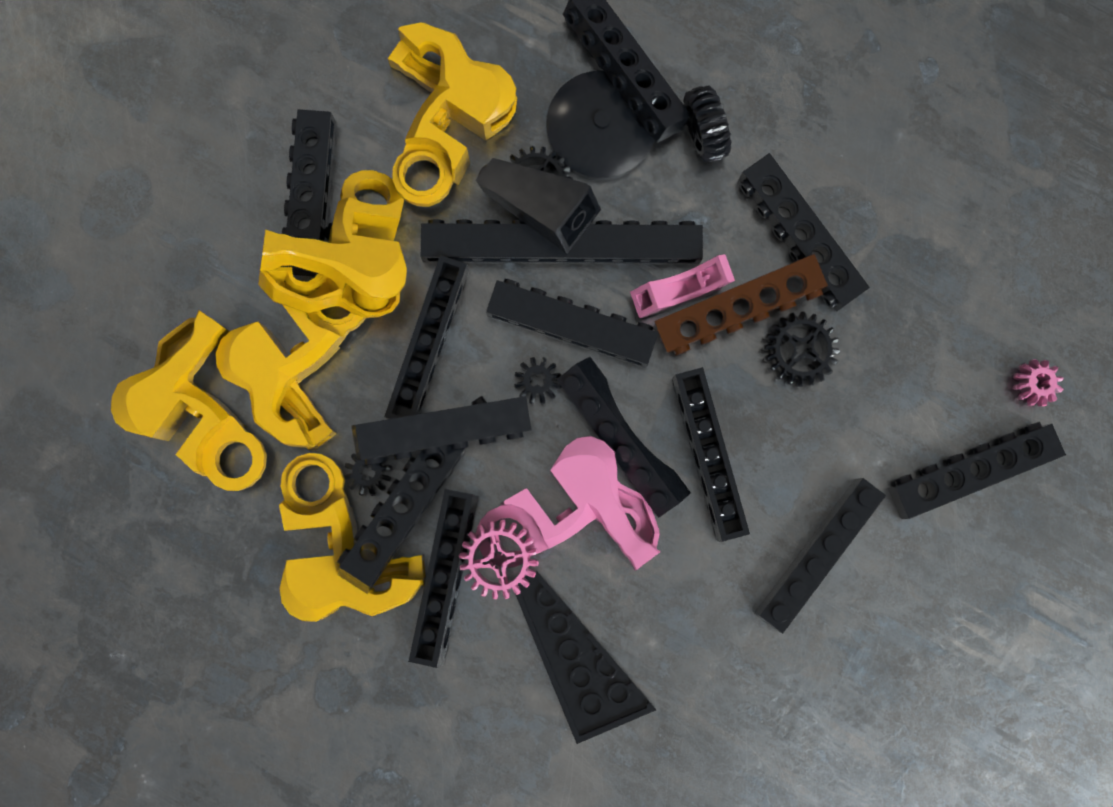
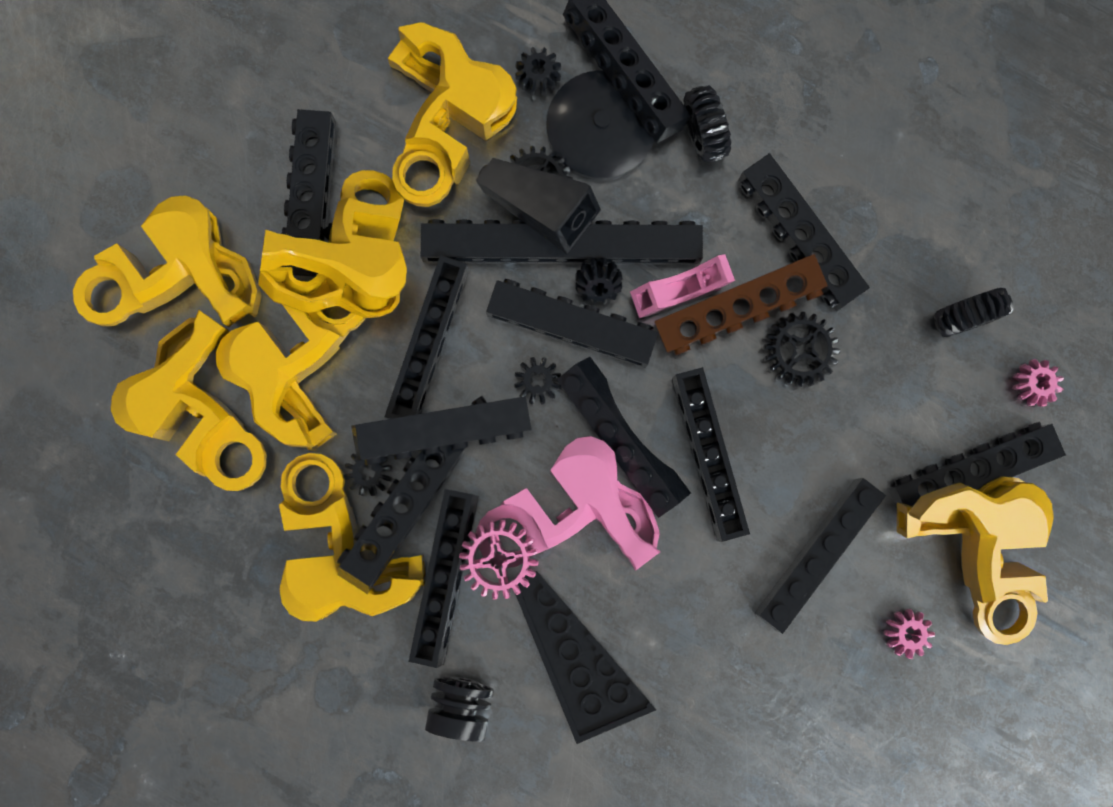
none -> yellow animal [73,195,262,327]
none -> black wheel [425,677,494,742]
none -> black gear [515,47,561,96]
none -> black gear [575,257,623,305]
none -> bright pink gear [883,609,935,659]
none -> yellow animal [897,476,1054,645]
none -> black gear [934,287,1014,337]

